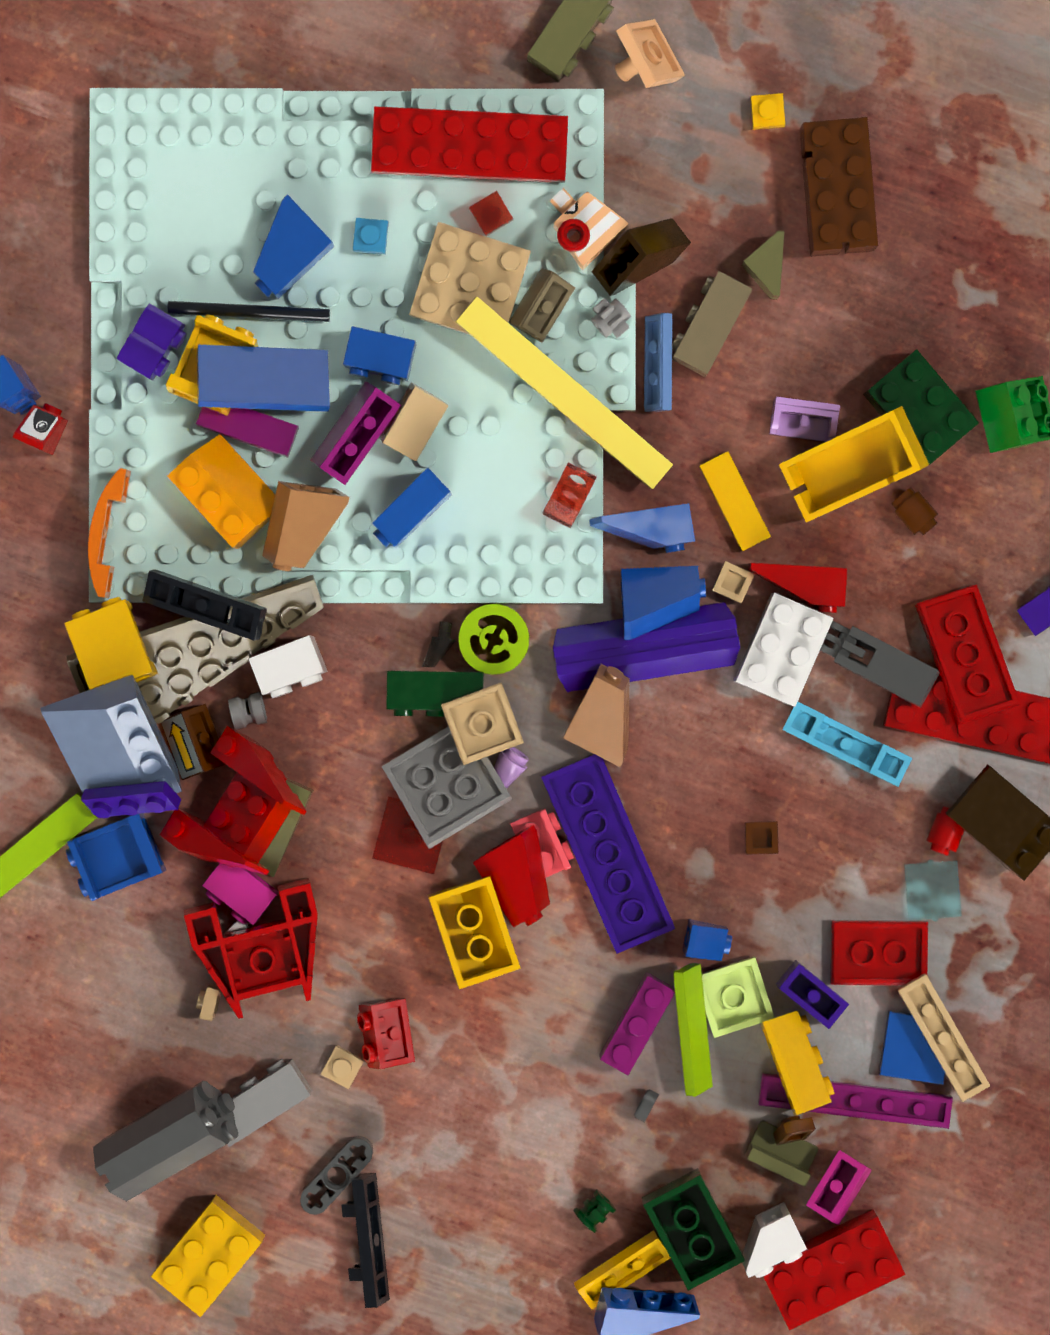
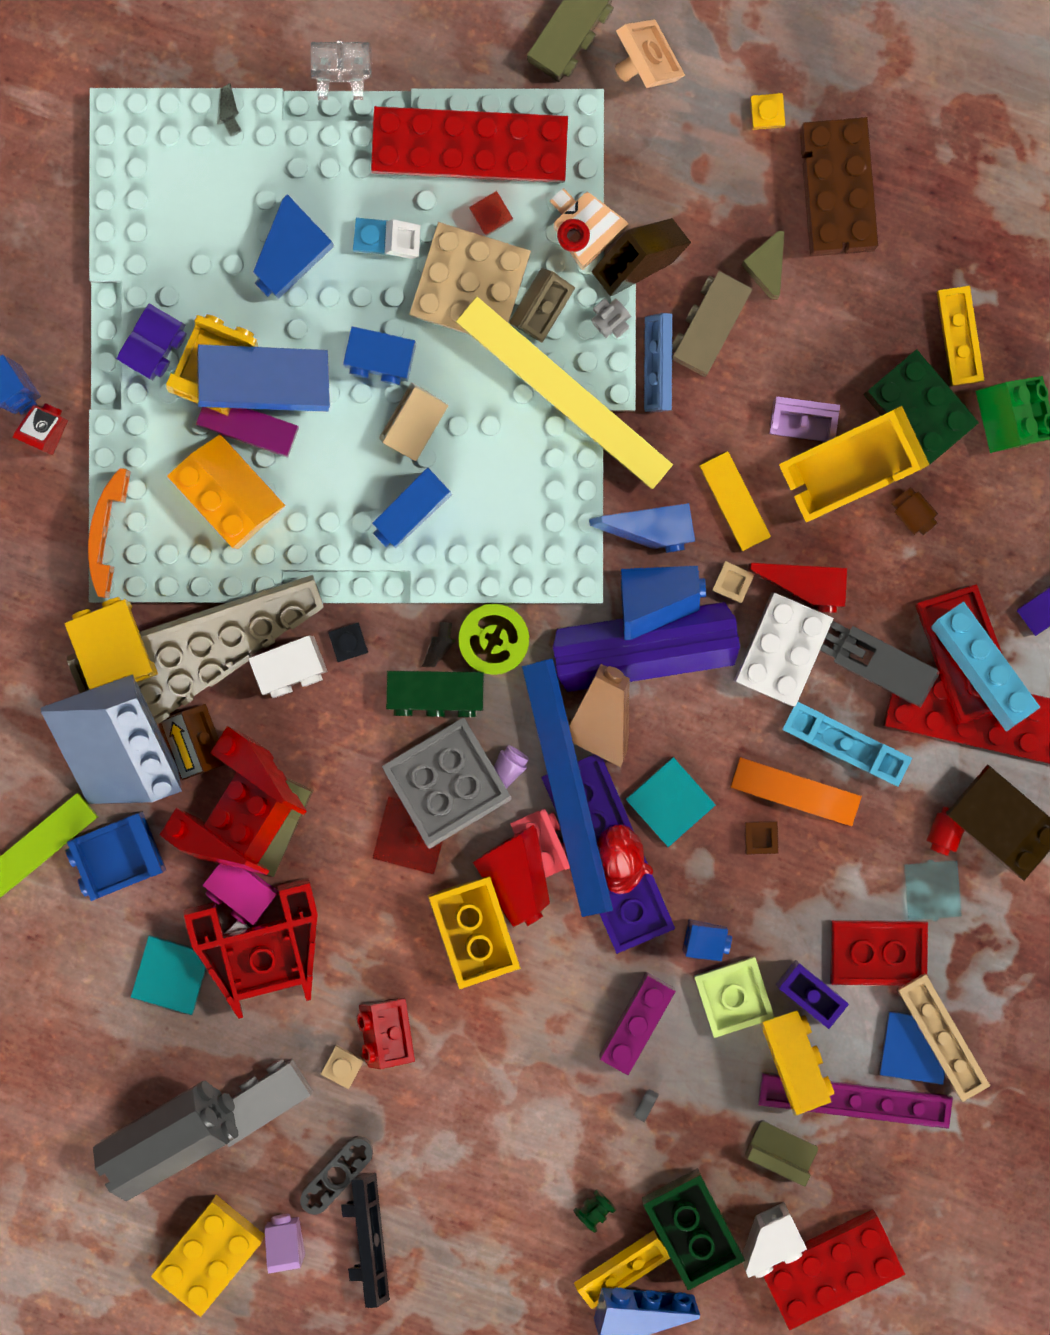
dark purple plate [81,781,181,818] -> none
black hinge [142,569,267,641] -> none
black piece [168,301,330,322] -> none
tan plate [196,983,221,1021] -> none
light grey wheel [228,692,267,730] -> none
medium nougat slope [262,481,350,571] -> none
magenta brick [310,381,401,485] -> none
tan tile [441,682,524,765] -> none
clear red bracket [542,462,597,528] -> none
lime tile [673,963,713,1097] -> none
reddish brown plate [773,1115,816,1145] -> none
dark pink brick [806,1150,872,1225] -> none
none -> teal tile [131,935,206,1015]
none -> clear smoke bar [217,83,242,137]
none -> lavender slope [265,1214,305,1274]
none -> clear piece [311,40,372,100]
none -> black plate [328,622,369,663]
none -> white plate [385,219,421,259]
none -> blue tile [522,659,613,917]
none -> red hair [597,824,653,894]
none -> teal tile [626,757,716,847]
none -> orange slope [730,757,862,826]
none -> medium azure brick [931,602,1040,732]
none -> yellow plate [936,286,985,387]

